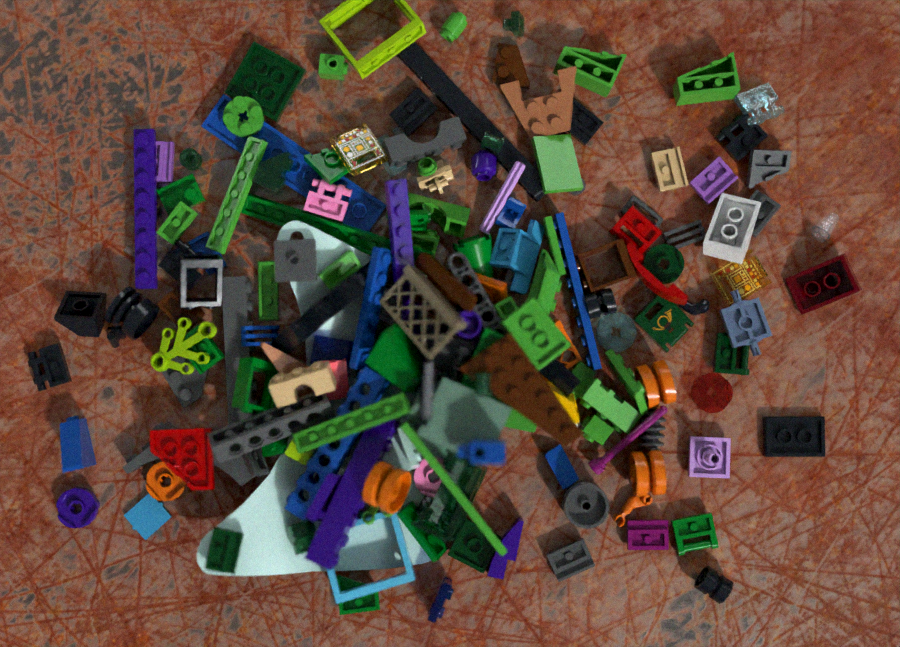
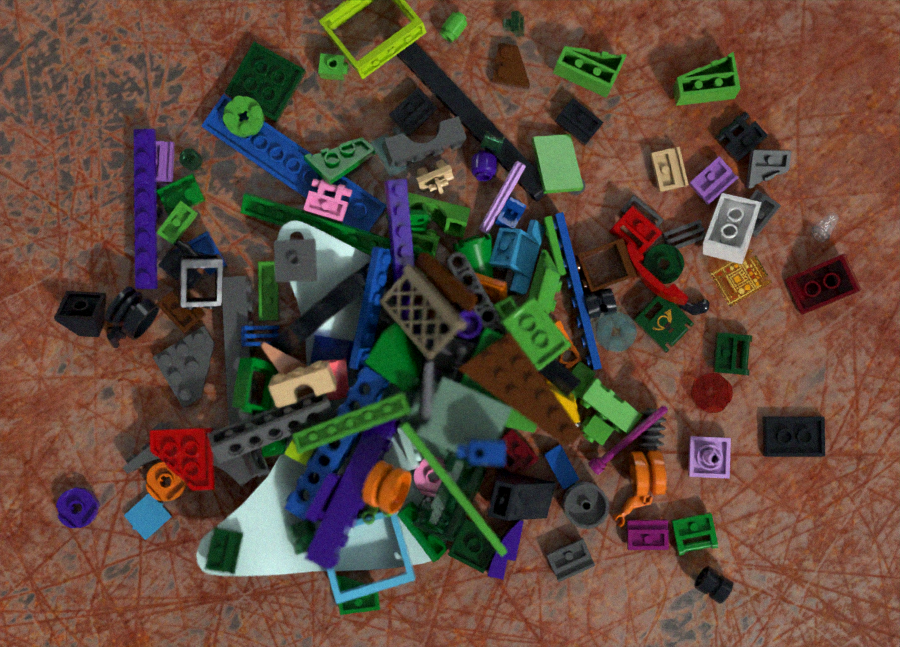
black plate [27,343,72,391] -> none
blue slope [59,415,97,473] -> none
lime plant [150,317,217,375] -> none
green plate [184,325,225,375] -> none
bright green tile [205,136,268,254] -> none
clear green slope [252,152,294,194] -> none
bright green plate [317,249,363,291] -> none
clear yellow container [329,123,388,177] -> none
bright green plate [417,157,437,176] -> none
clear blue plate [427,577,454,623] -> none
clear green bush [473,371,493,396] -> none
nougat wing [500,66,577,139] -> none
bright green wing [605,349,649,416] -> none
orange wheel [634,360,677,409] -> none
sand blue plate [719,289,772,357] -> none
clear light blue plate [733,83,784,125] -> none
none -> black slope [488,470,556,521]
none -> dark red plate [500,428,539,474]

